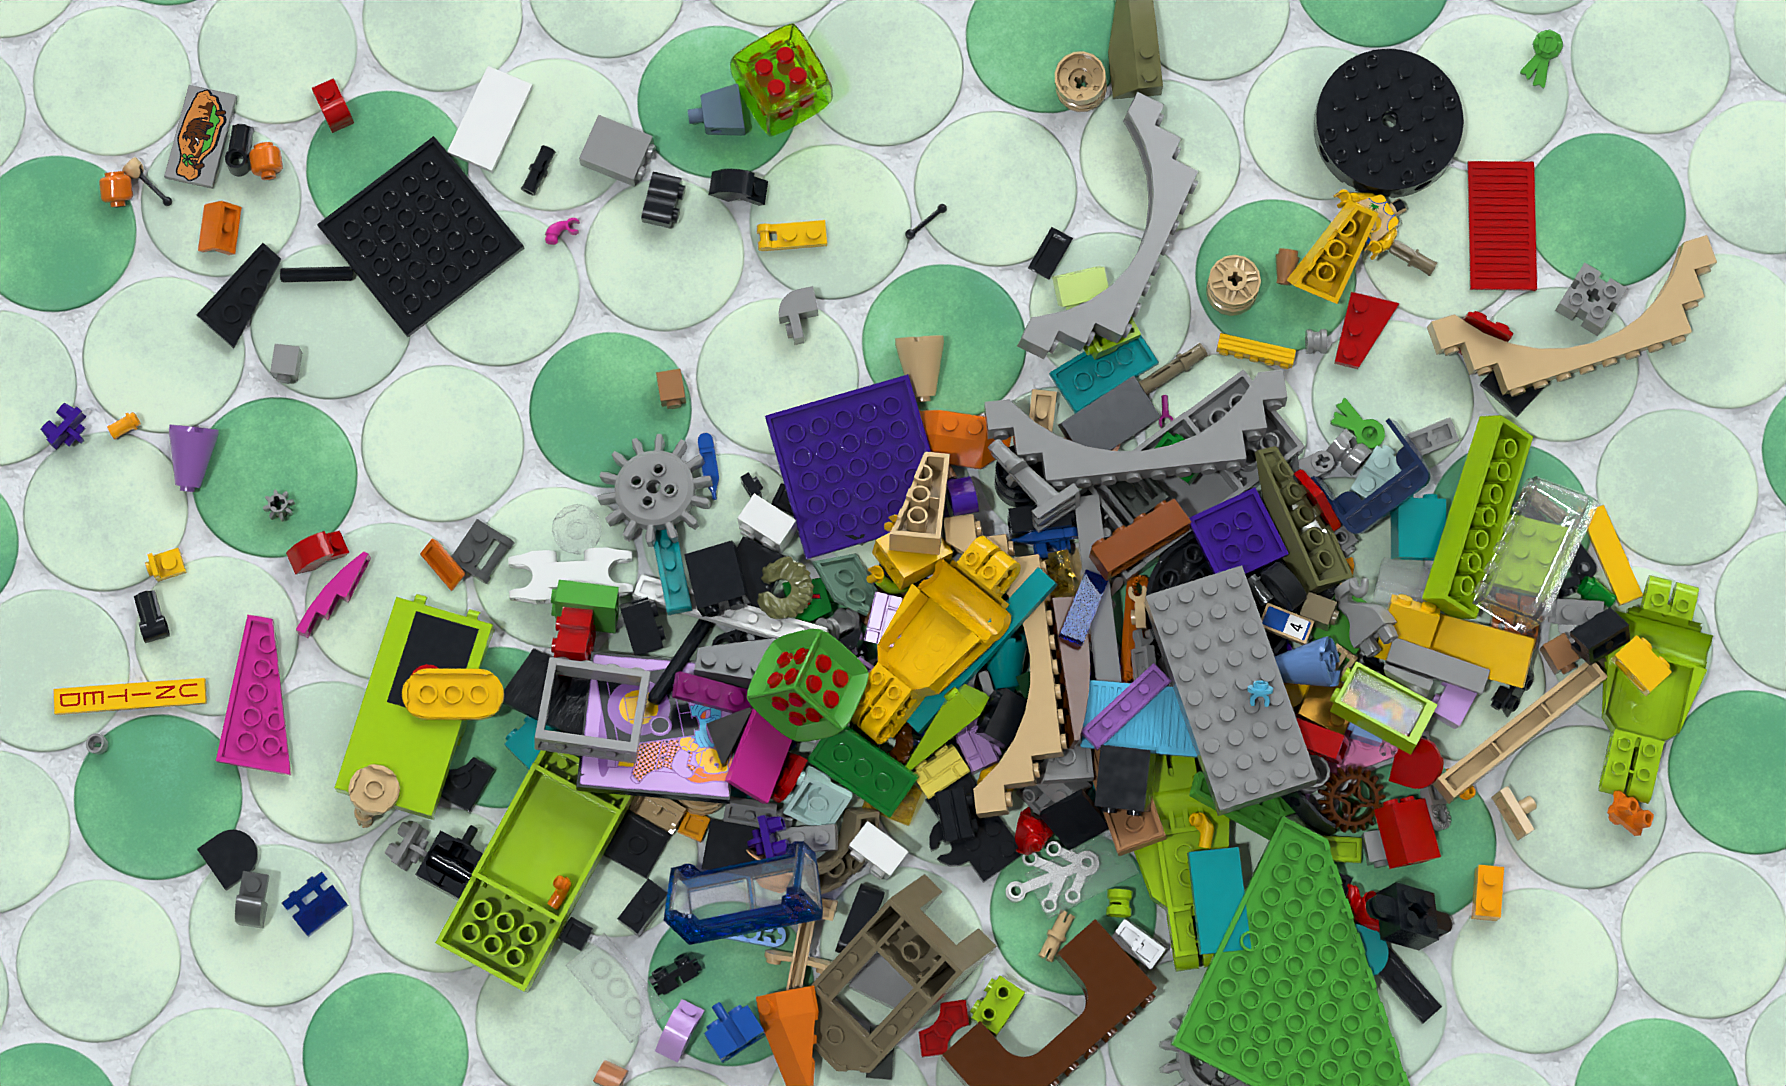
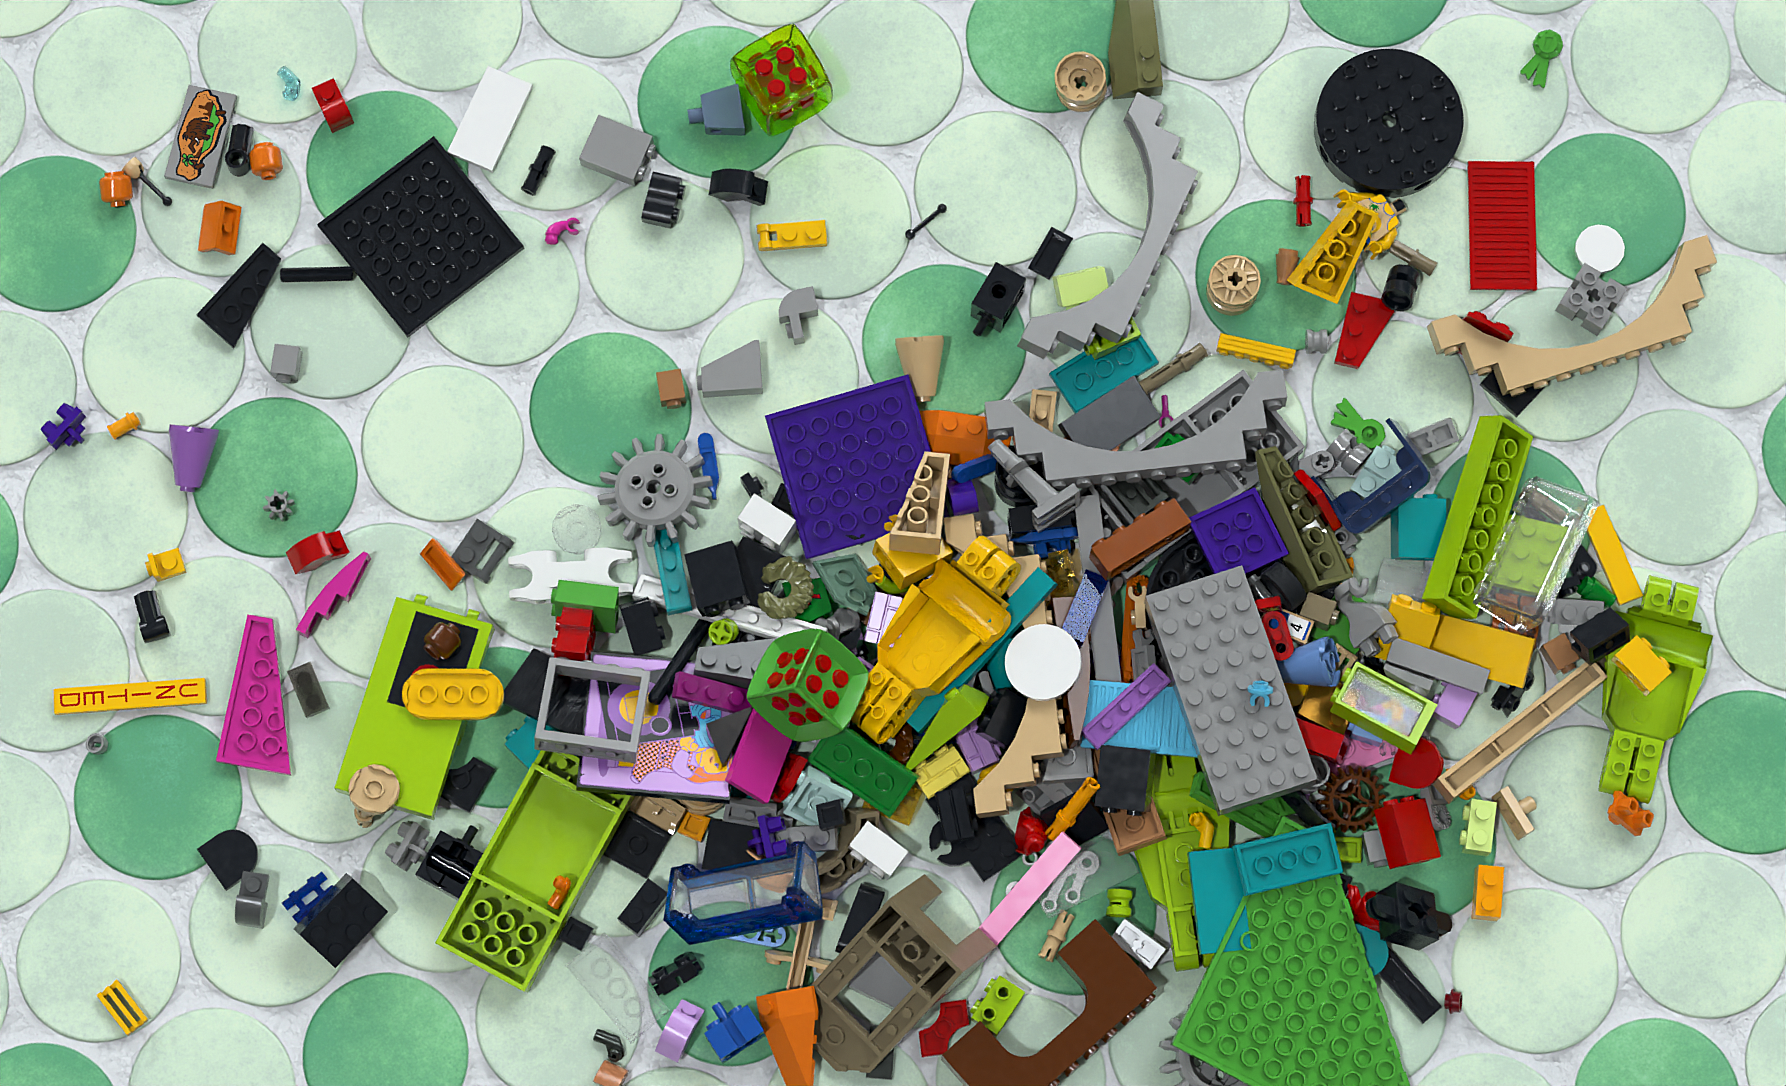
none -> yellow tile [96,979,149,1036]
none -> clear light blue arm [277,66,301,101]
none -> clear smoke plate [287,662,330,718]
none -> black brick [294,873,388,968]
none -> reddish brown head [424,622,461,660]
none -> pearl dark grey arm [593,1029,624,1062]
none -> light grey slope [697,340,763,398]
none -> lime wheel [709,618,739,645]
none -> black plate [816,799,847,831]
none -> blue piece [951,454,997,483]
none -> black piece [971,262,1026,337]
none -> bright pink tile [979,832,1082,962]
none -> white tile [1005,624,1082,701]
none -> light orange pin [1045,777,1100,841]
none -> teal tile [1232,823,1343,896]
none -> red tile [1255,596,1282,613]
none -> red plate [1262,611,1294,661]
none -> red pin [1293,175,1313,227]
none -> black wheel [1381,264,1420,311]
none -> dark red plate [1444,989,1462,1014]
none -> yellowish green brick [1459,799,1497,856]
none -> white tile [1574,225,1625,274]

